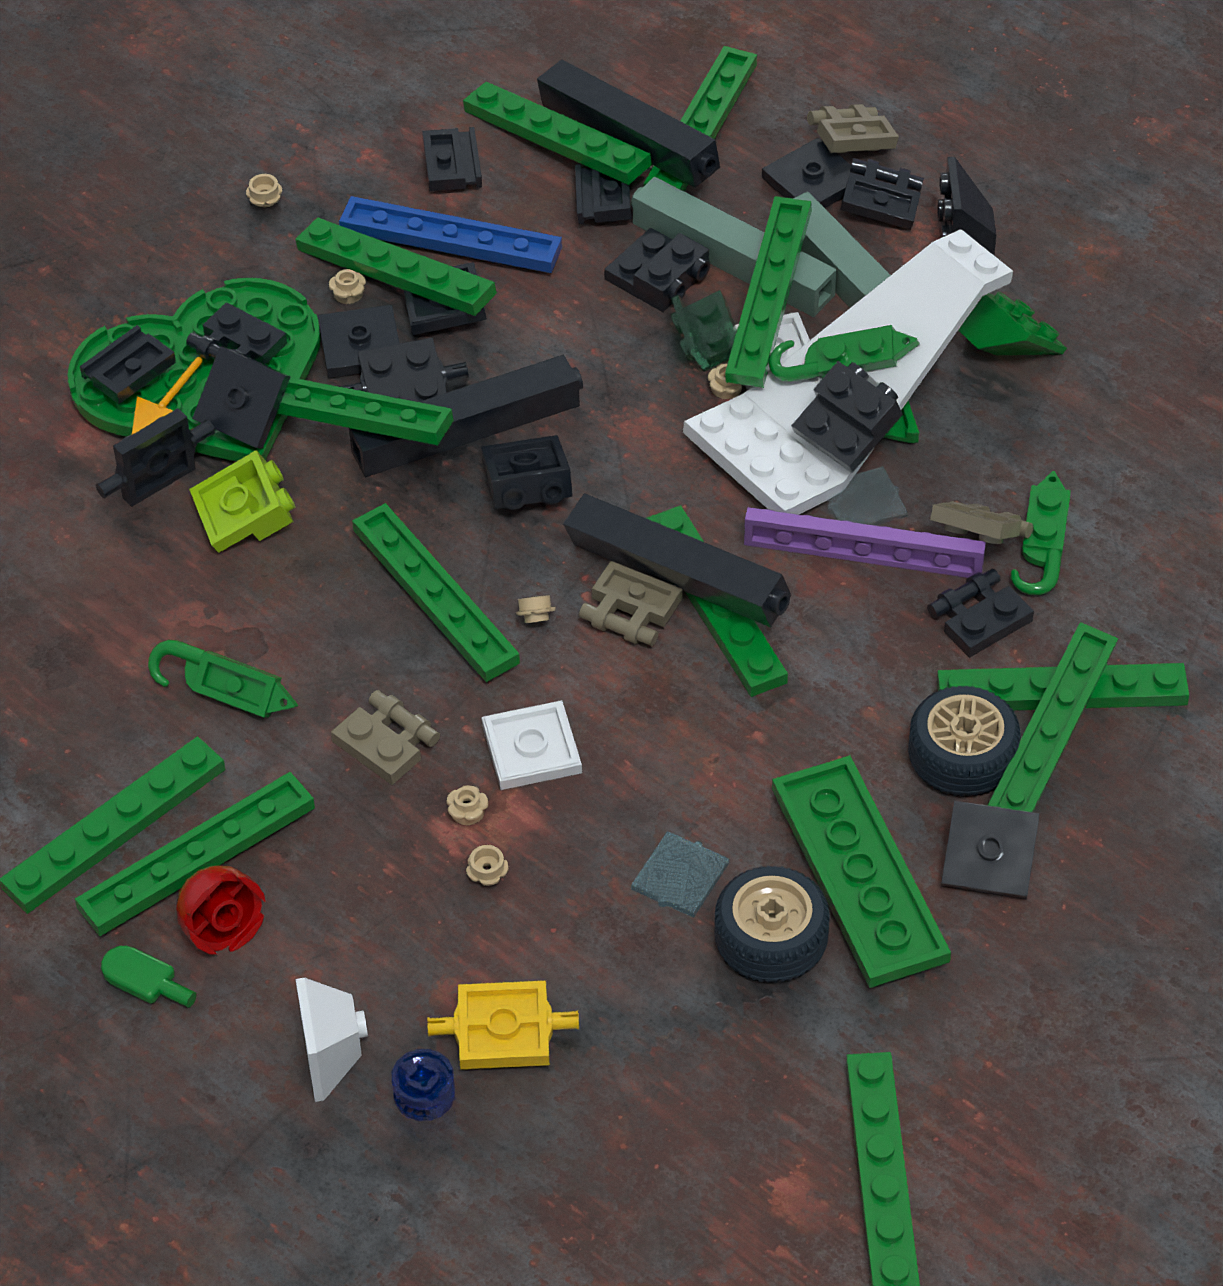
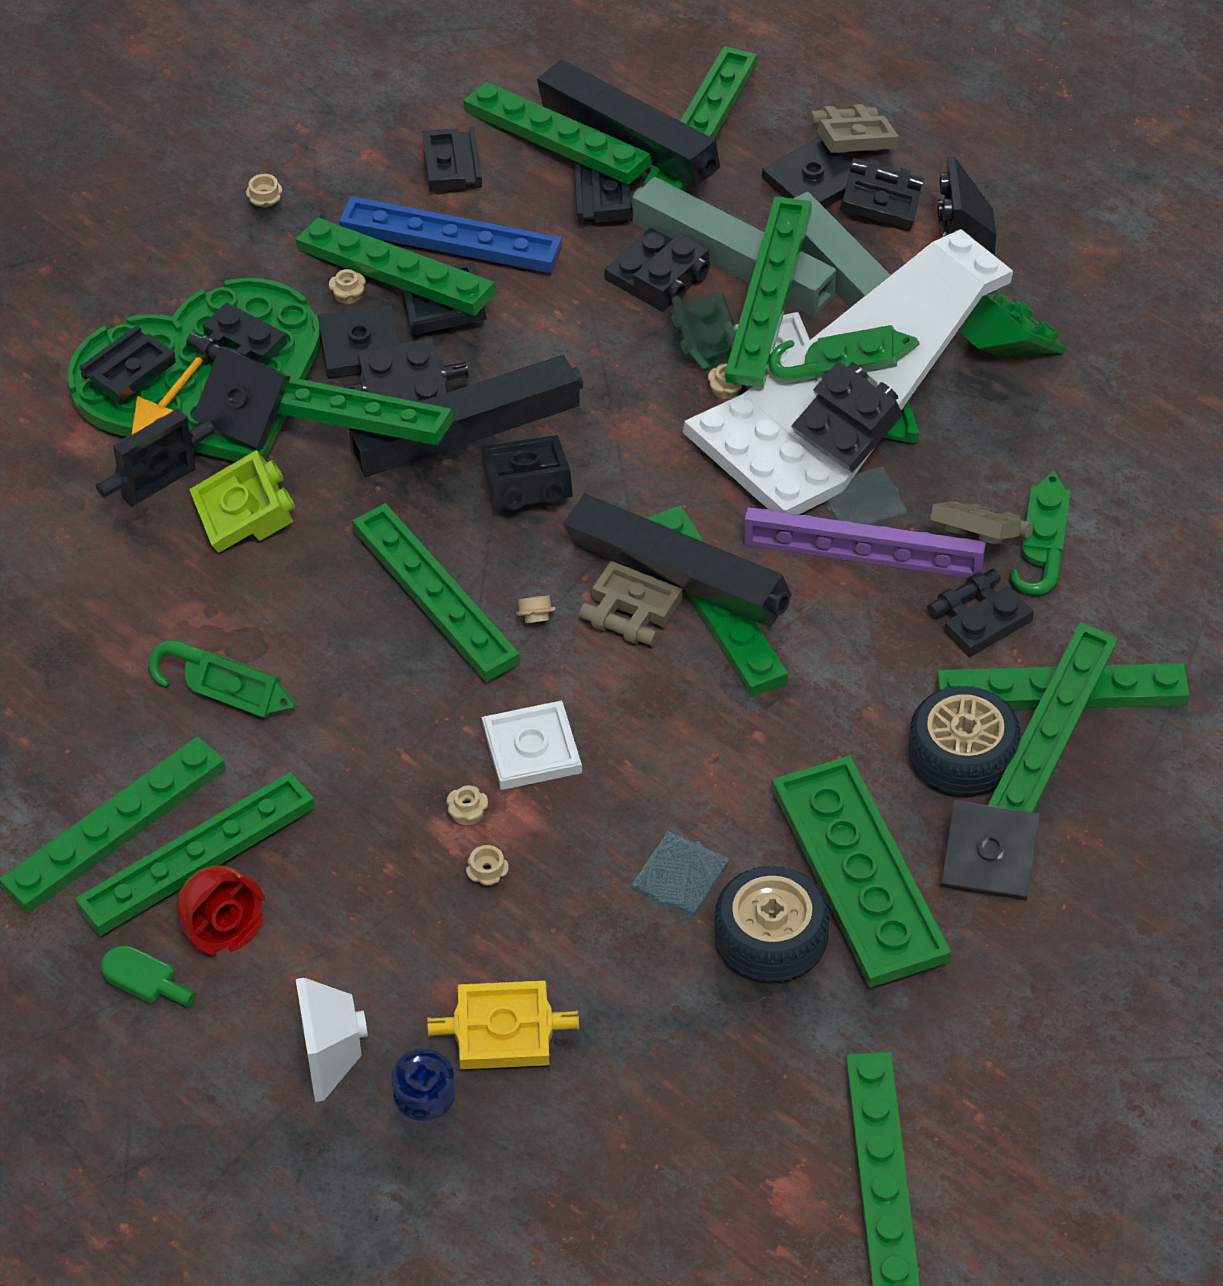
dark tan plate [331,690,440,785] -> none

